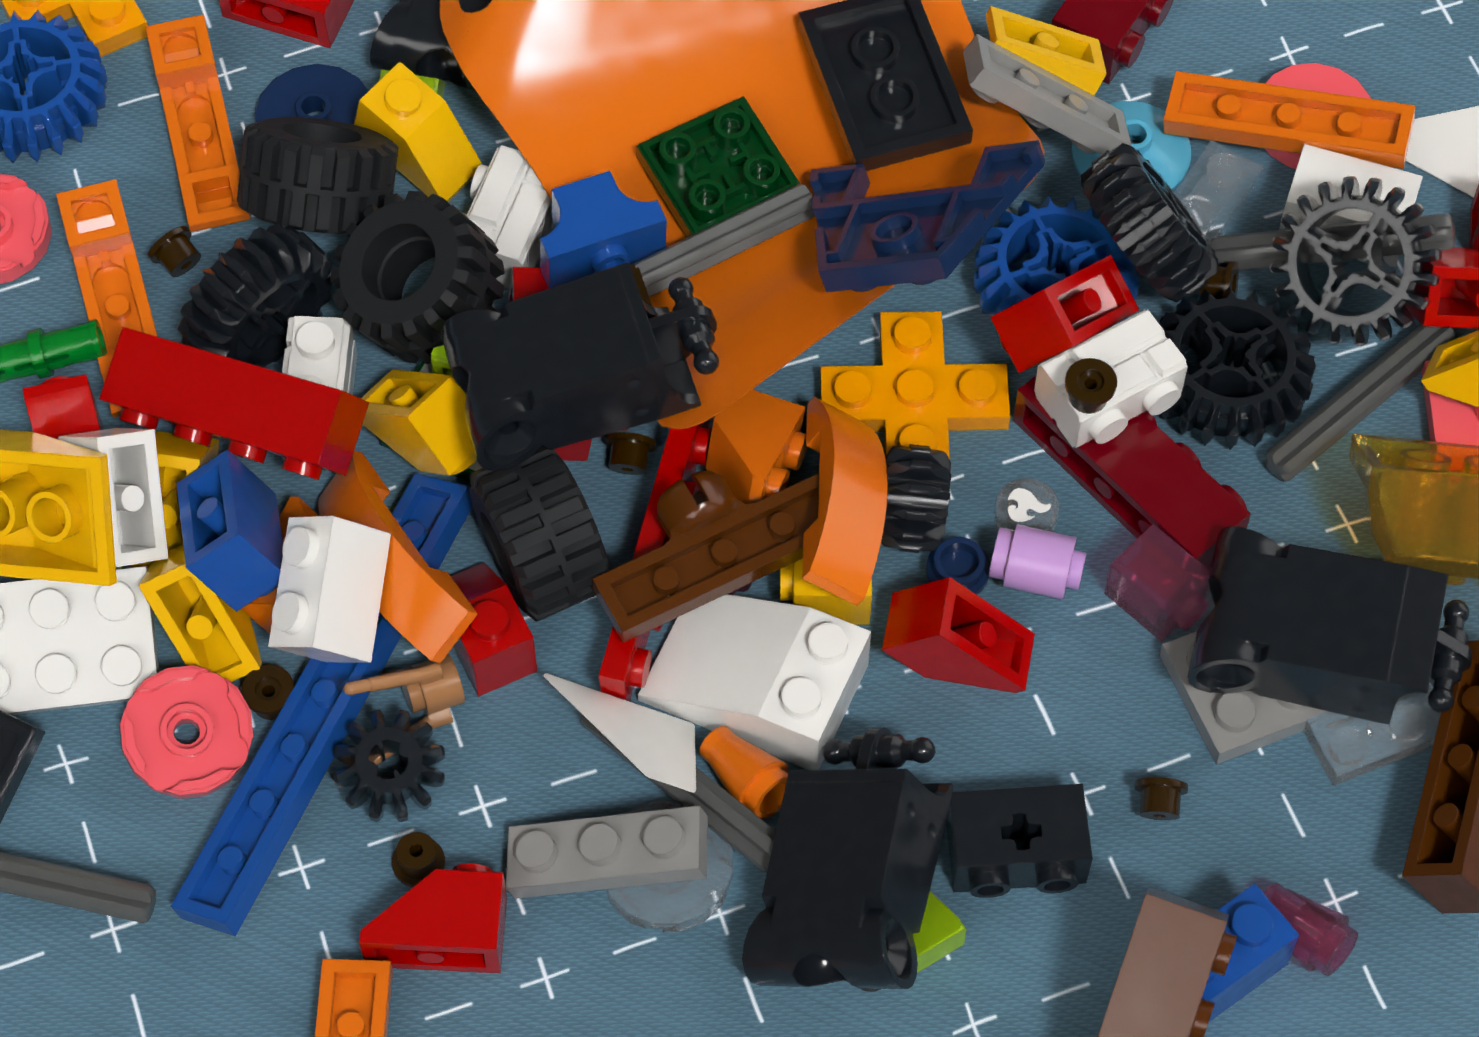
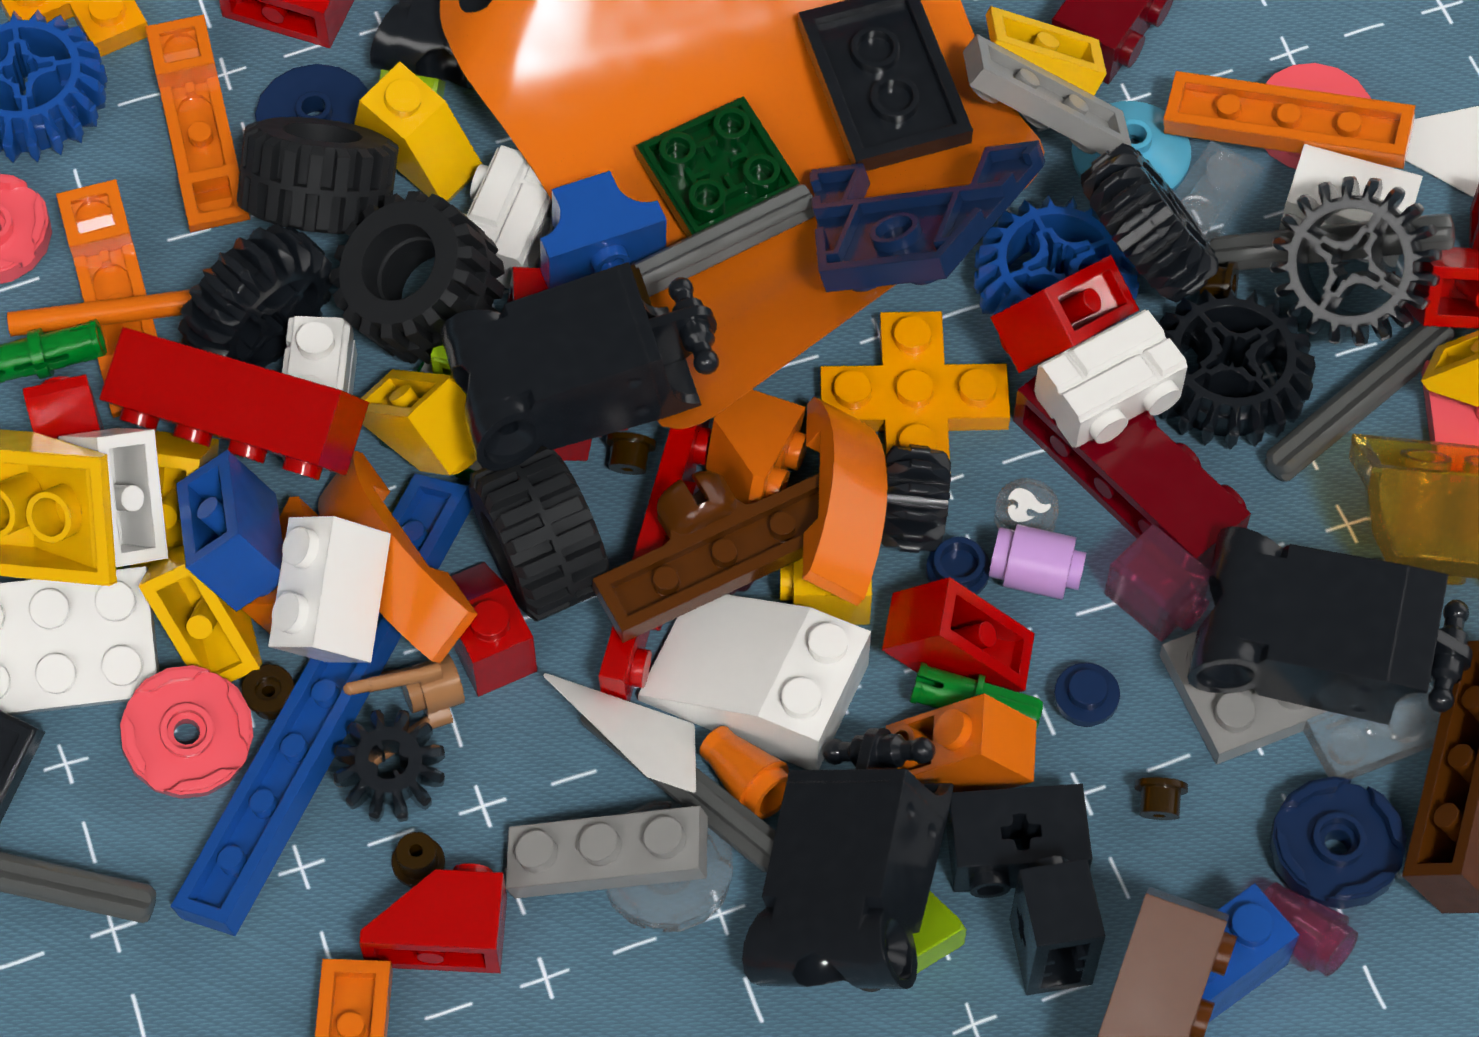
dark brown piece [148,226,201,277] -> none
dark brown piece [1065,358,1117,414] -> none
none -> orange piece [7,289,192,337]
none -> orange slope [886,693,1037,792]
none -> green axle [909,662,1043,729]
none -> black brick [1009,856,1106,996]
none -> dark blue plate [1054,663,1120,727]
none -> dark blue plate [1269,776,1407,909]

